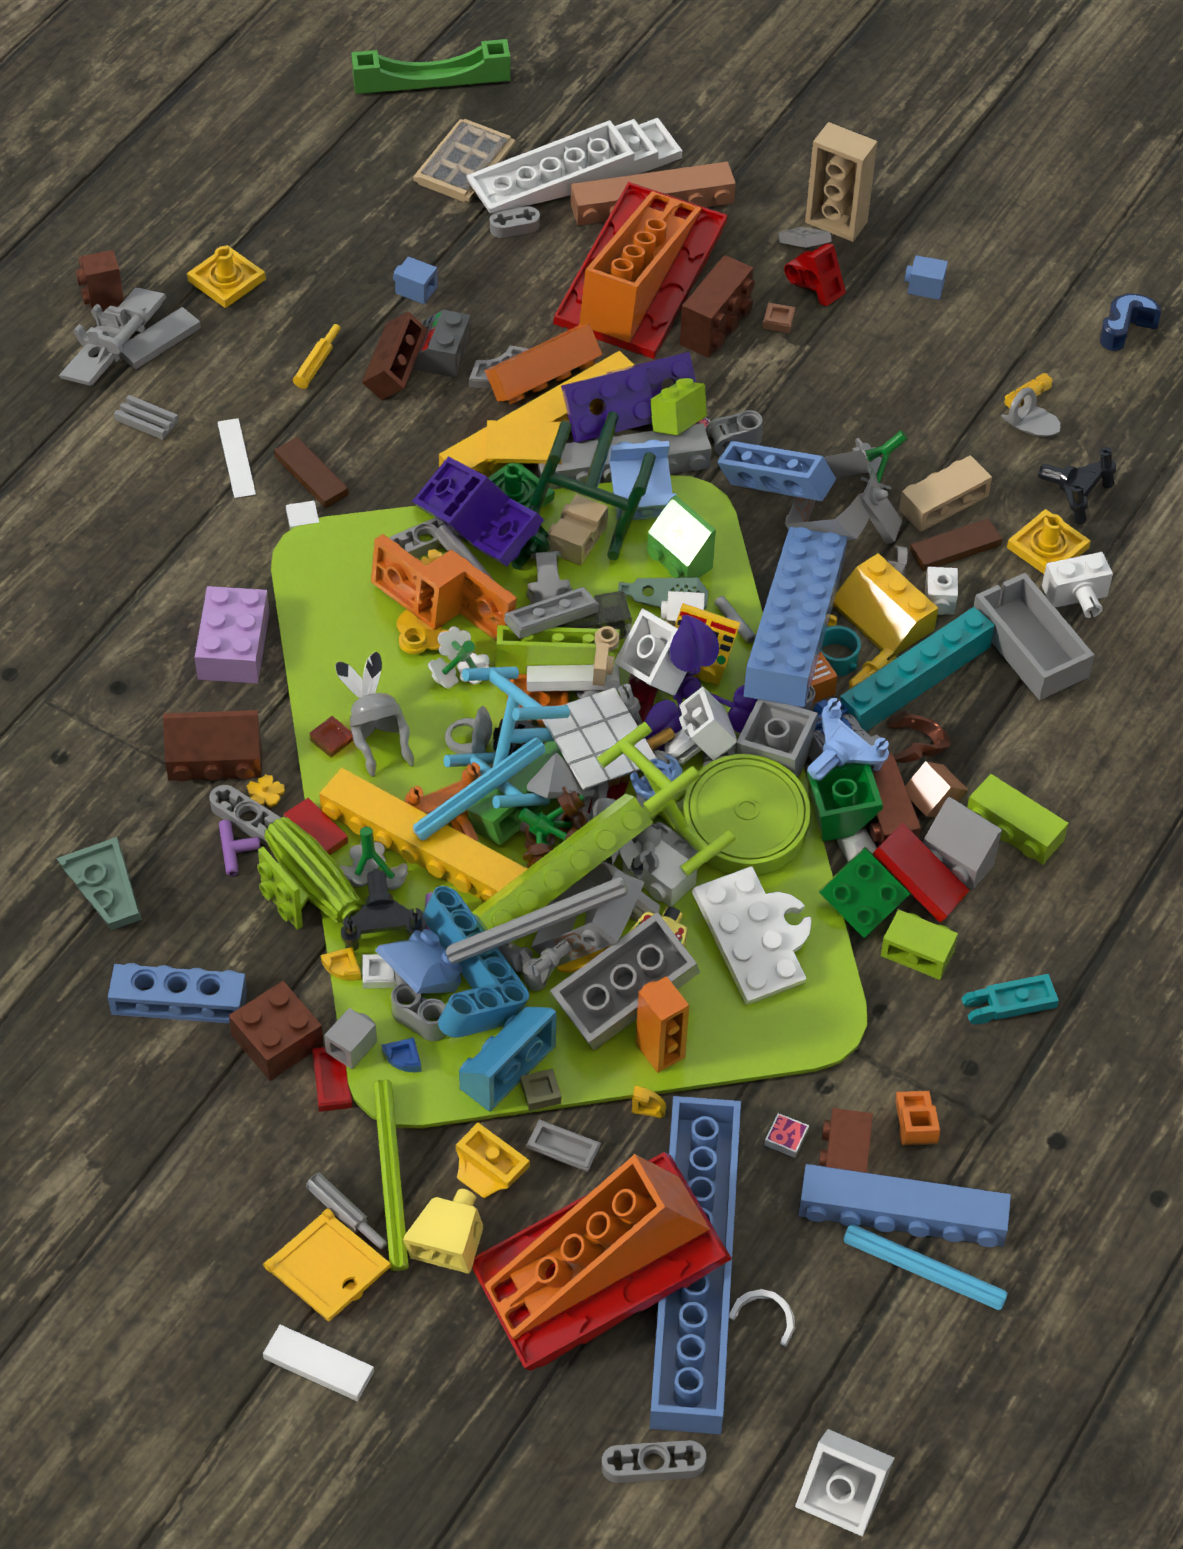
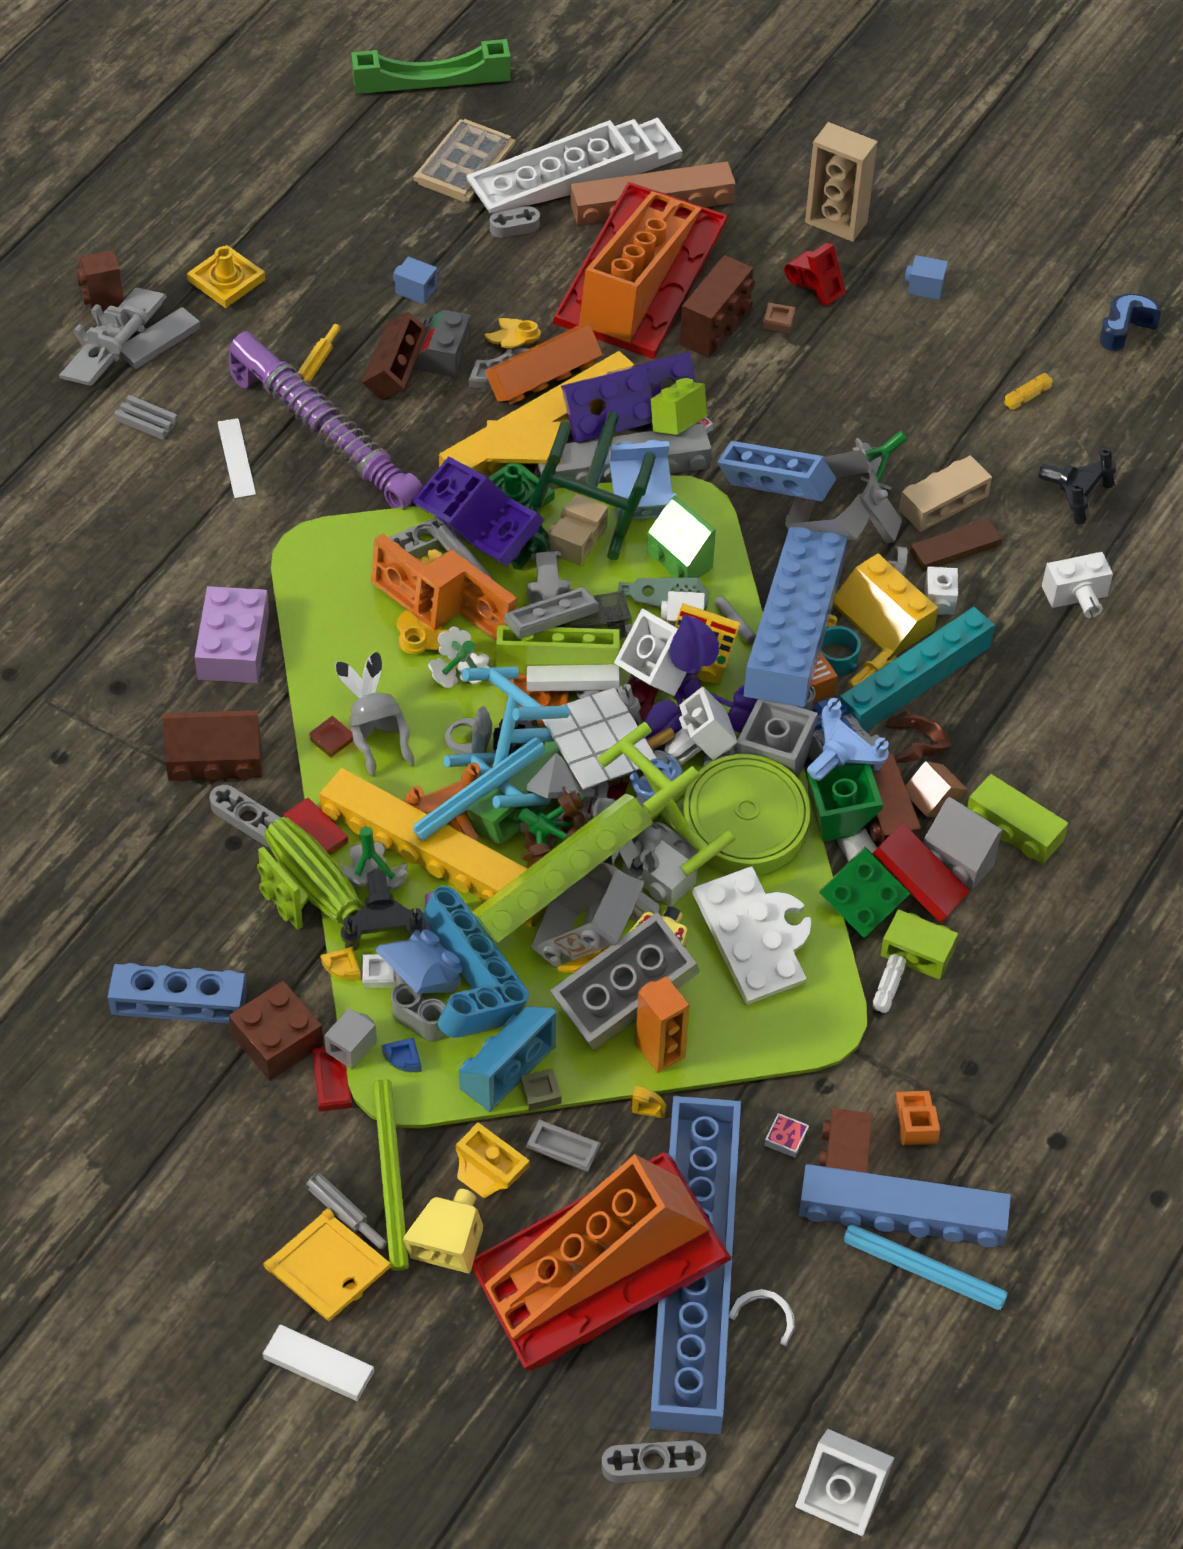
sand green wing [56,837,142,930] -> none
medium lavender piece [219,819,261,876] -> none
yellow plant [247,774,285,808] -> none
reddish brown tile [274,437,349,508] -> none
white tile [286,501,319,530] -> none
light grey axle [446,877,628,964] -> none
light grey pin [497,940,572,991] -> none
tan plate [593,626,619,686] -> none
light grey piece [706,410,763,456] -> none
light grey tile [778,227,832,248] -> none
teal hinge [961,974,1059,1025] -> none
light grey piece [973,573,1094,700] -> none
light grey piece [1001,387,1061,437] -> none
yellow plate [1007,509,1091,574] -> none
none -> medium lavender piece [229,331,423,510]
none -> yellow plate [485,318,541,348]
none -> white axle [872,954,906,1013]

